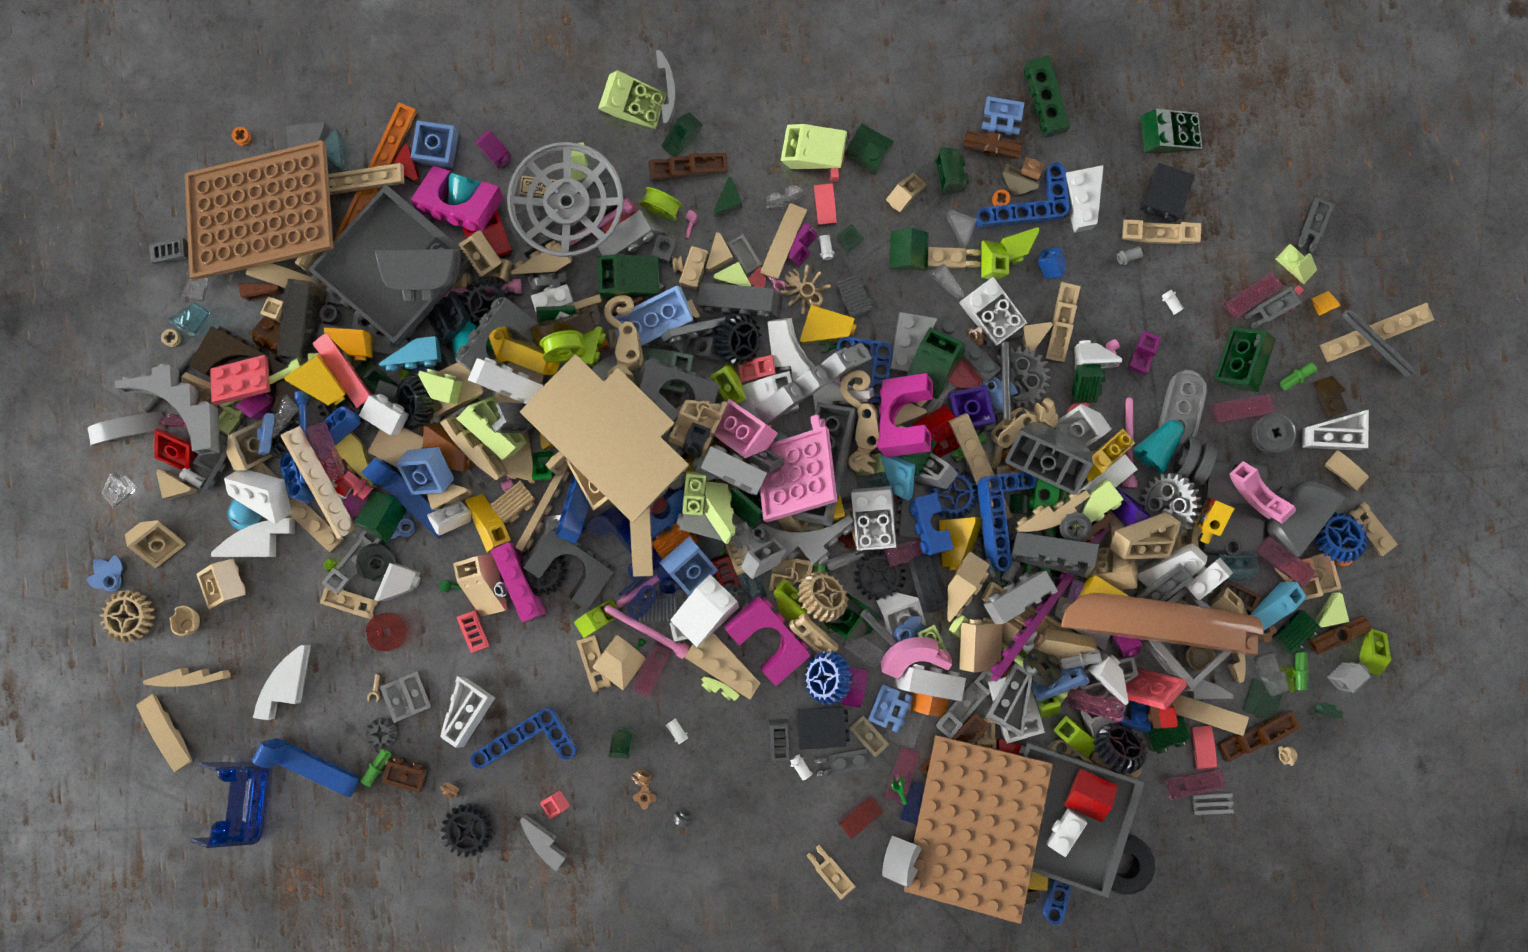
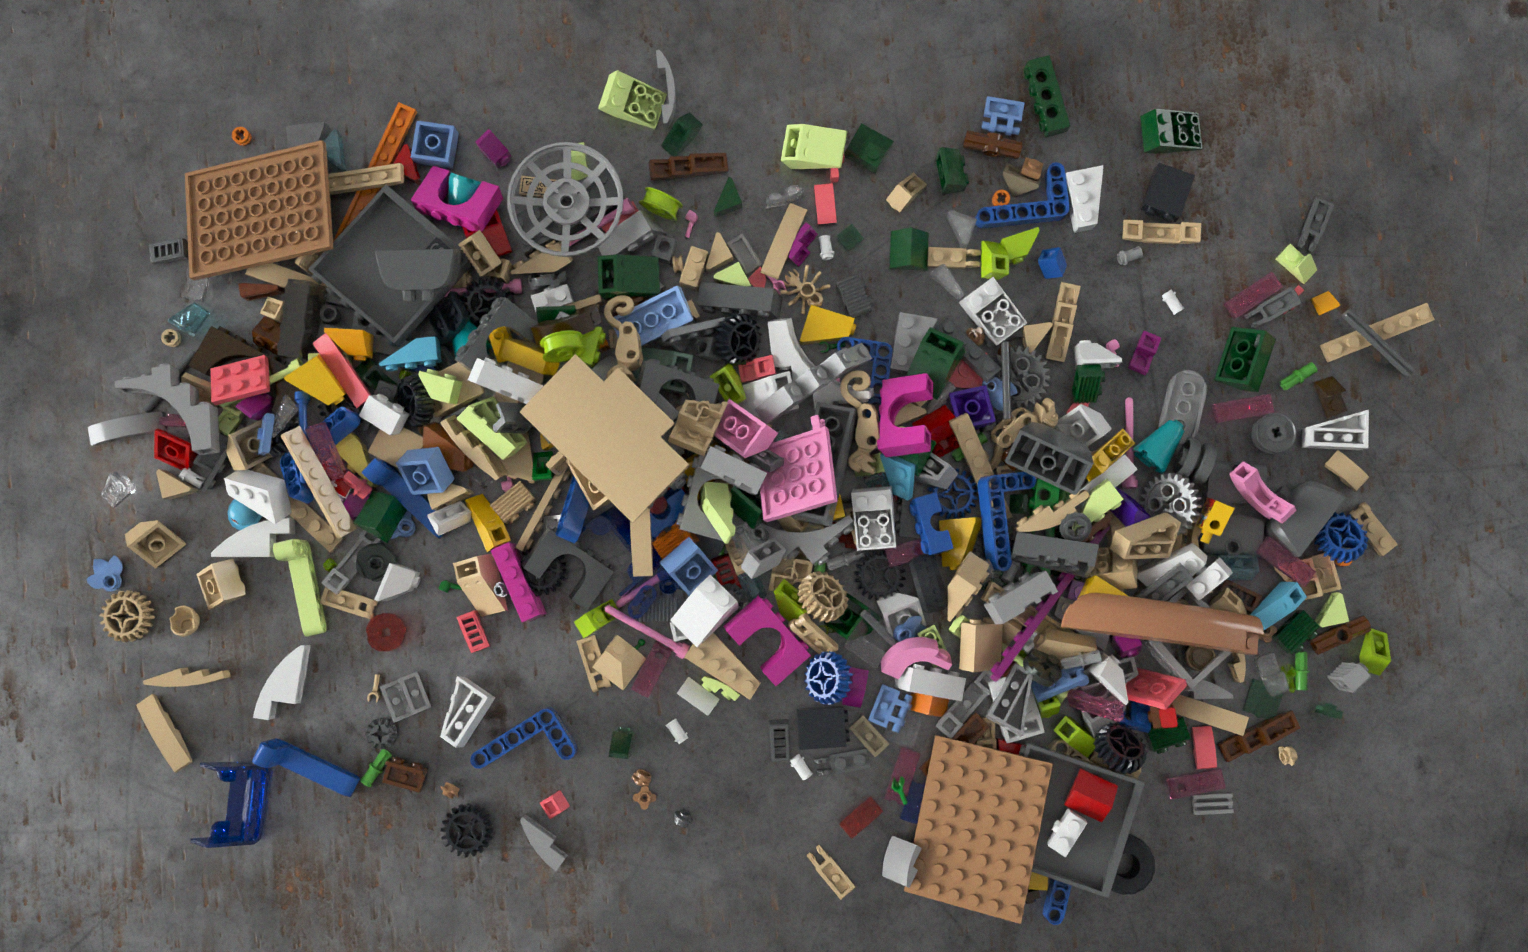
black bracket [682,422,711,457] -> none
yellowish green slope [682,471,706,515] -> none
none -> yellowish green beam [273,539,327,637]
none -> white slope [677,677,720,716]

